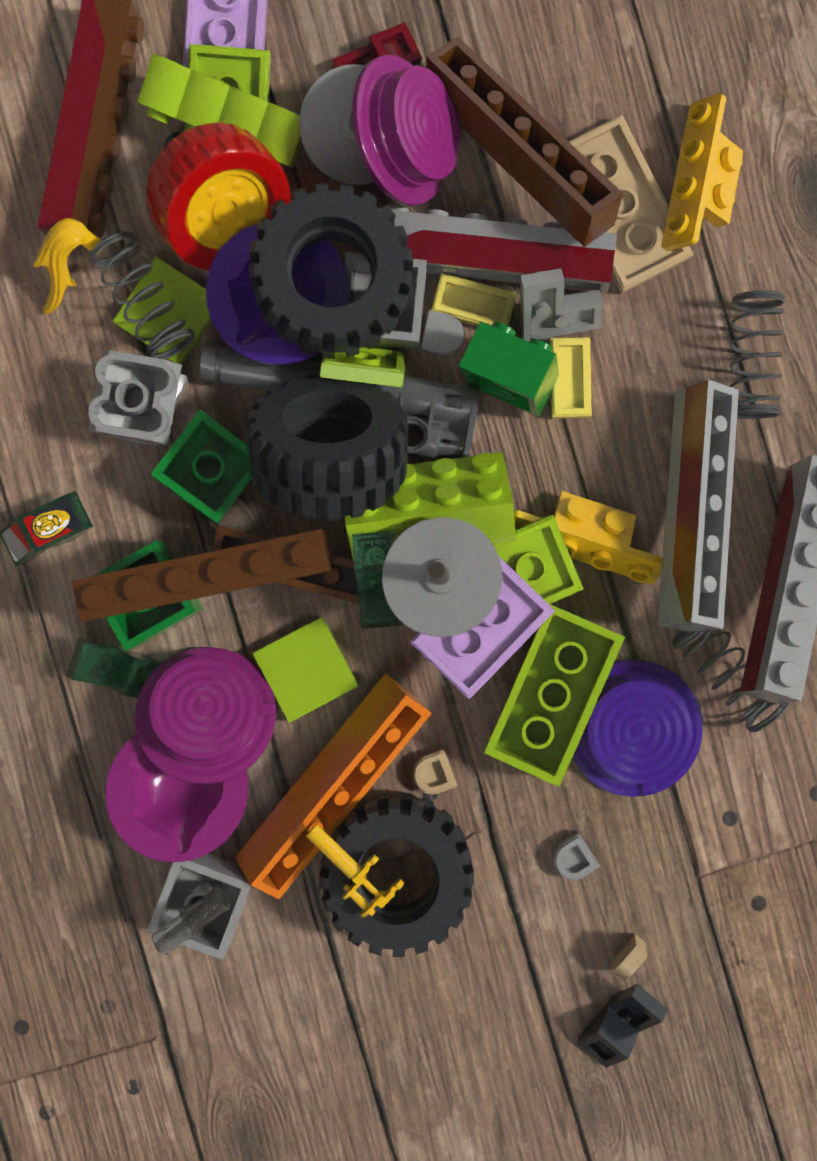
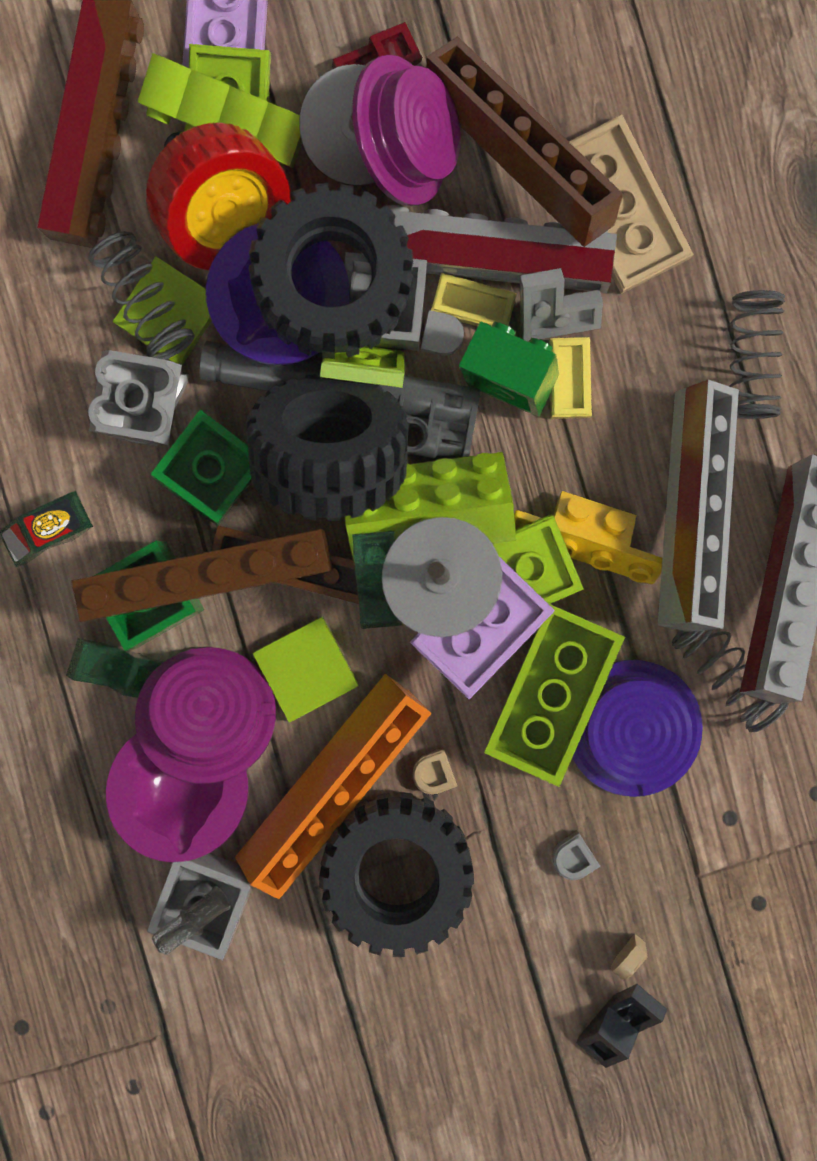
yellow piece [33,218,103,314] -> none
yellow piece [306,824,404,918] -> none
yellow bracket [661,92,743,251] -> none

